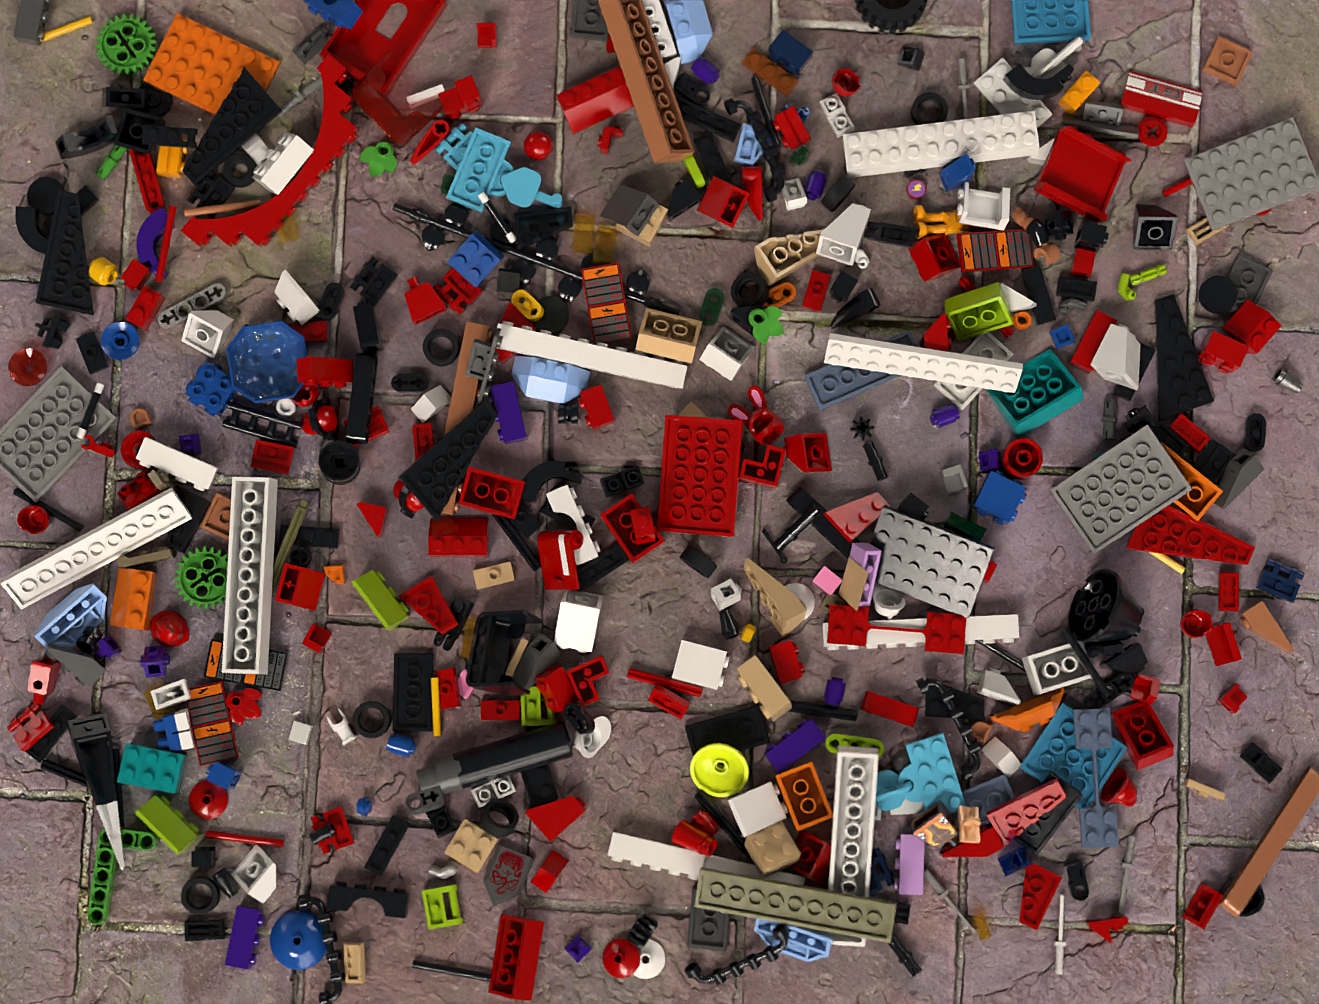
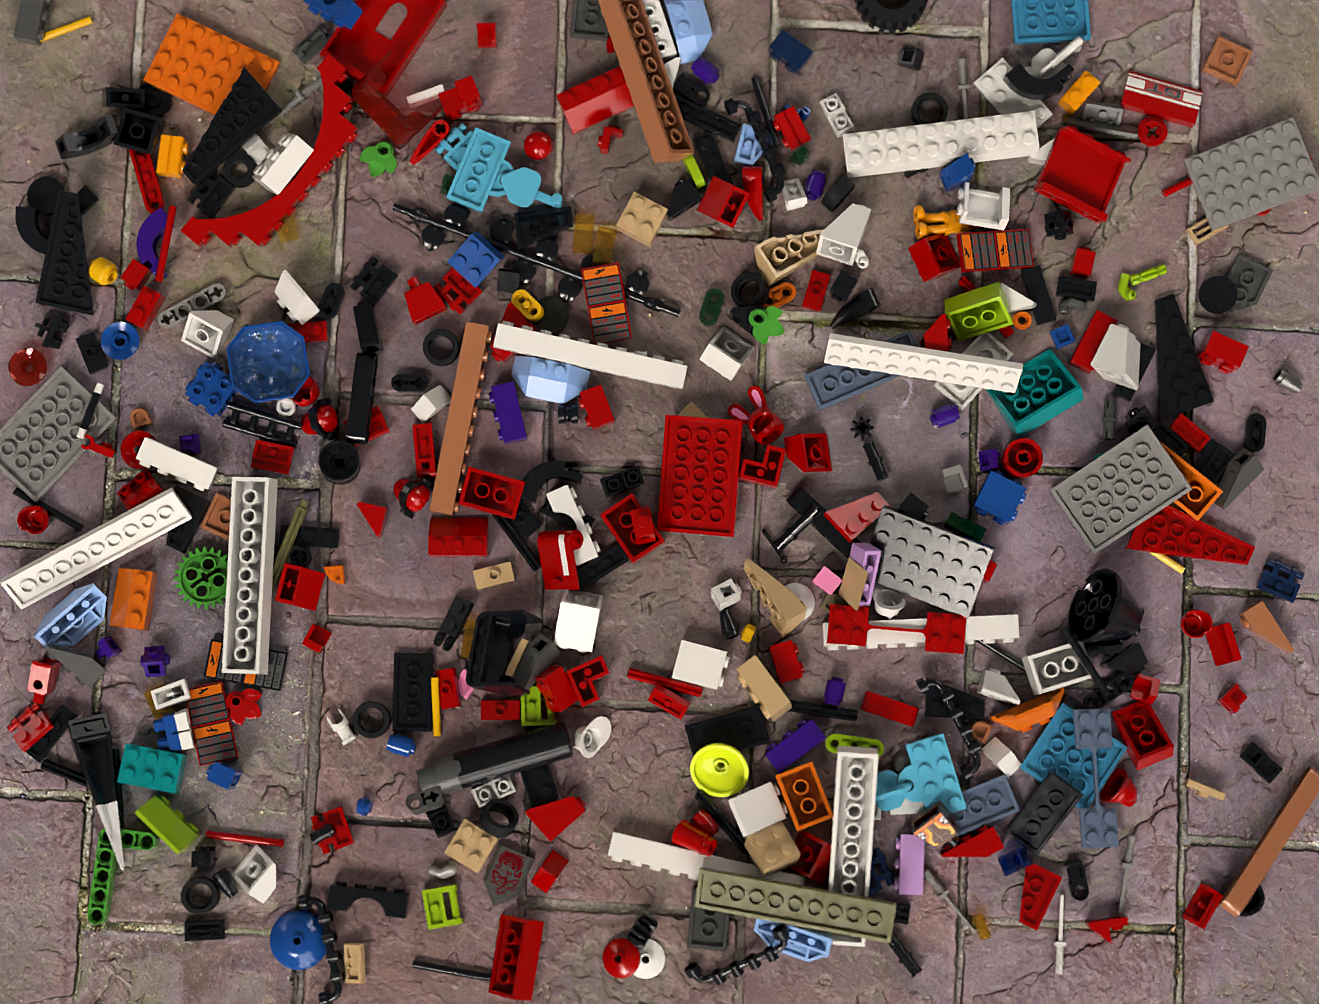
black wheel [76,626,103,653] -> none
bright green gear [95,14,158,76] -> none
bright green pin [95,145,127,180] -> none
dark tan plate [117,547,175,569] -> none
black plate [142,125,198,149] -> none
dark tan plate [148,470,178,492] -> none
red piece [150,610,189,647] -> none
nougat bar [183,200,261,217] -> none
red dish [189,780,228,819] -> none
dark purple brick [225,905,265,970] -> none
white slope [288,721,313,745] -> none
red brick [296,356,353,388] -> none
lime slope [351,569,409,631] -> none
black plate [364,815,410,876] -> none
black wing [398,400,498,521] -> none
red wing [399,576,459,635] -> none
dark grey bracket [465,328,503,403] -> none
black bar [478,192,517,243] -> none
black beam [564,702,595,734] -> none
dark purple tile [564,934,592,963] -> none
dark grey panel [600,184,659,236] -> none
tan brick [635,308,702,363] -> none
black tyre [680,545,717,579] -> none
dark orange plate [741,48,799,97] -> none
red hair [832,68,861,97] -> none
black hinge [864,221,919,249] -> none
medium lavender tile [906,180,926,200] -> none
light nougat hips [958,806,981,843] -> none
wing [986,778,1067,846] -> none
nougat piece [1012,207,1060,265] -> none
black brick [1074,221,1109,252] -> none
black slope [1133,204,1177,250] -> none
red plate [1218,572,1239,612] -> none
red slope [1221,299,1282,354] -> none

